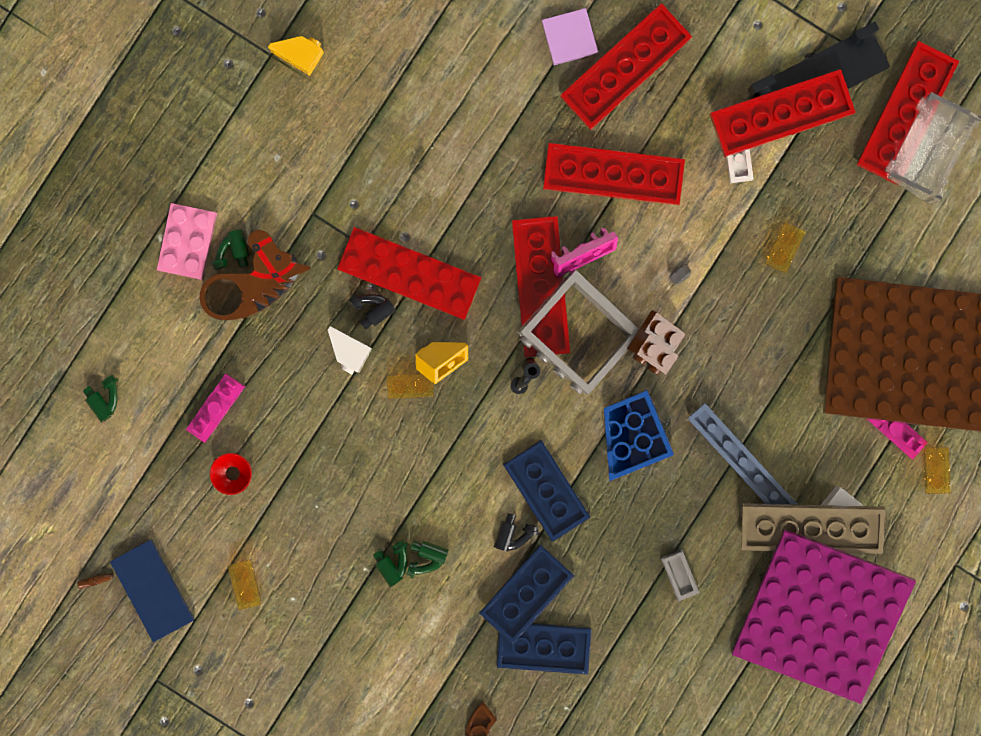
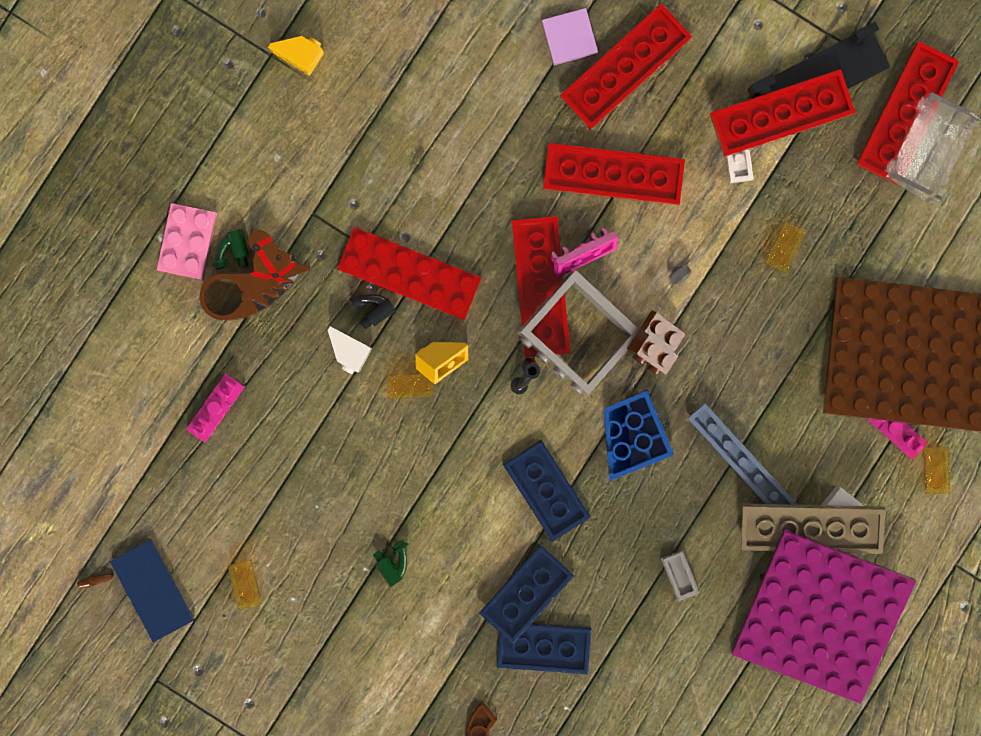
dark green plant [83,375,119,423] -> none
red piece [210,453,252,495] -> none
dark green plant [406,541,449,579] -> none
black plant [493,513,539,552] -> none

